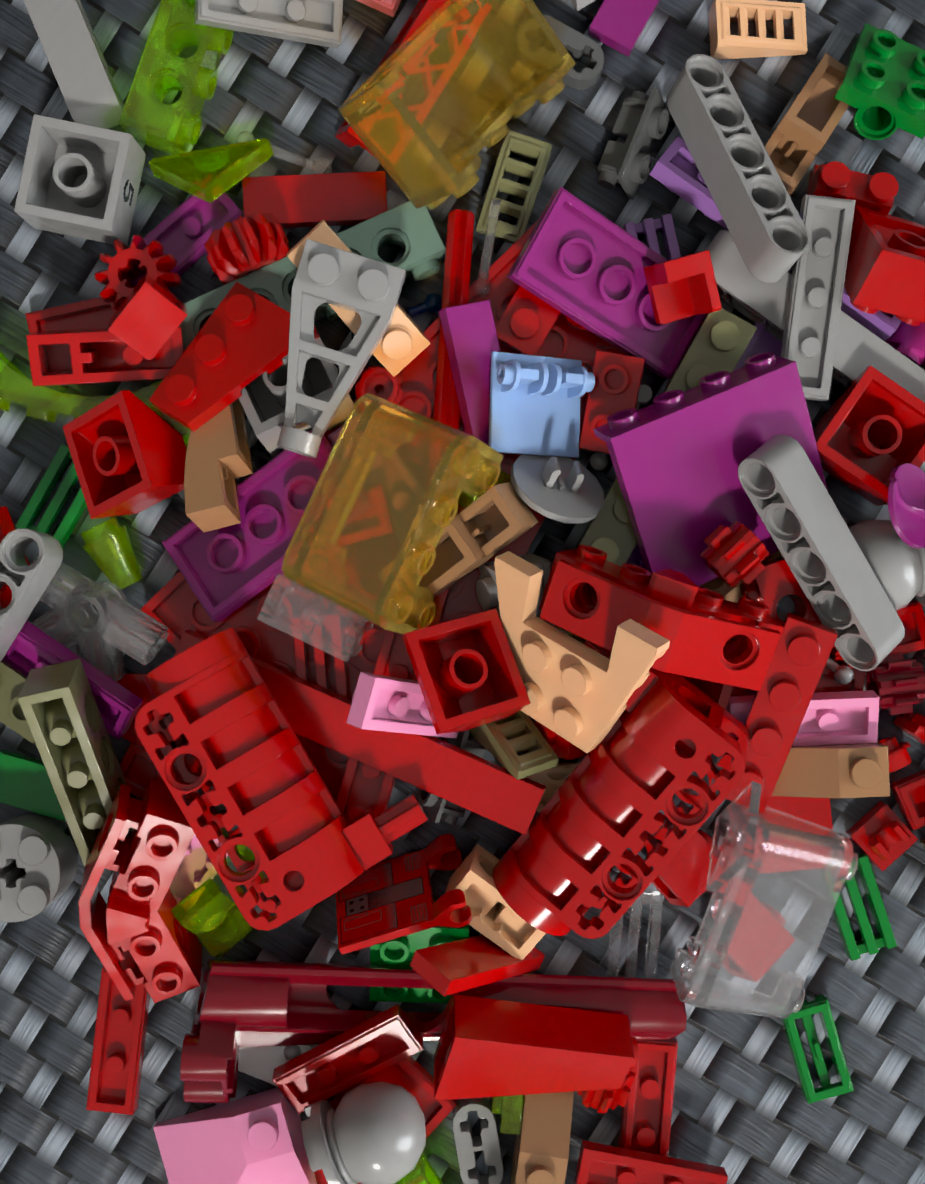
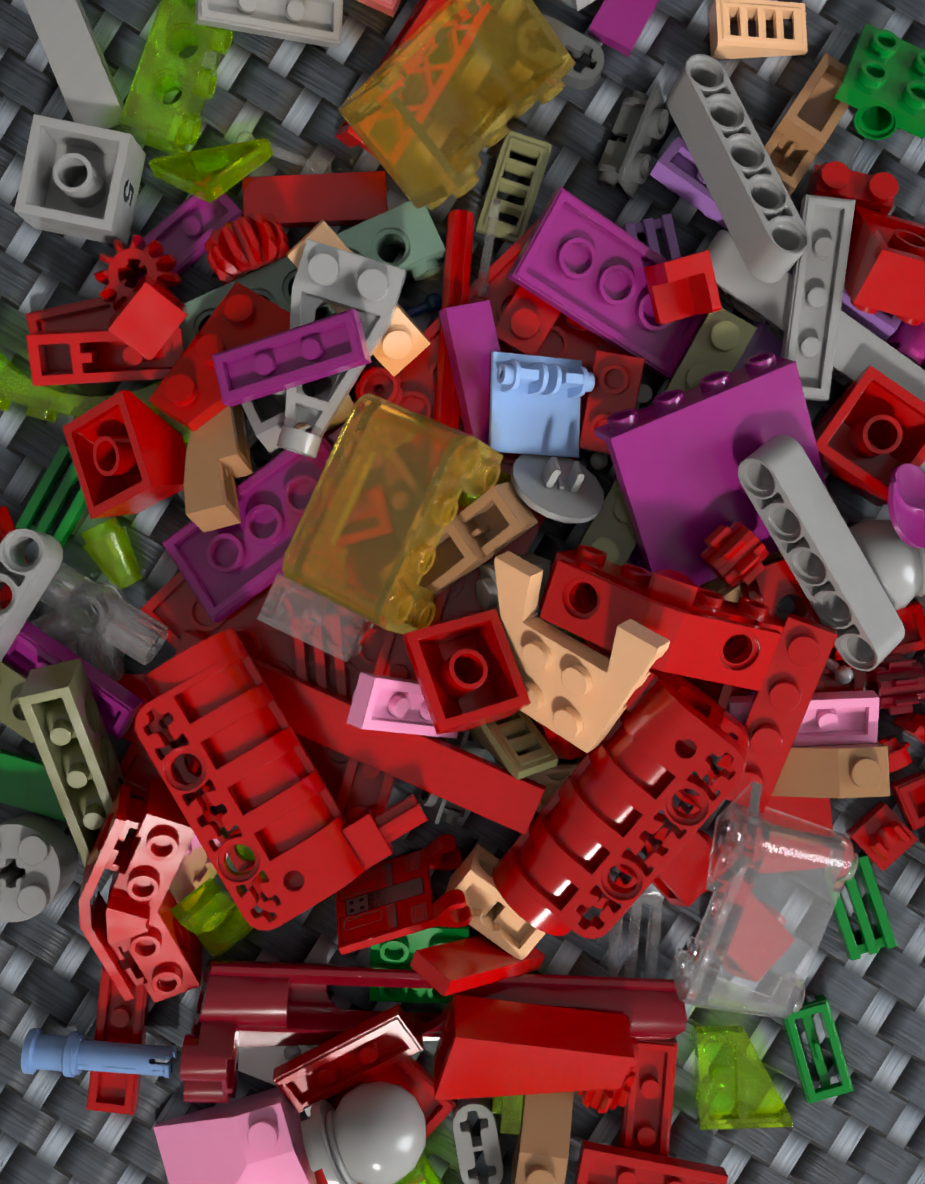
none -> medium blue pin [21,1028,177,1078]
none -> magenta tile [212,309,371,407]
none -> clear neon green wing [694,1026,793,1130]

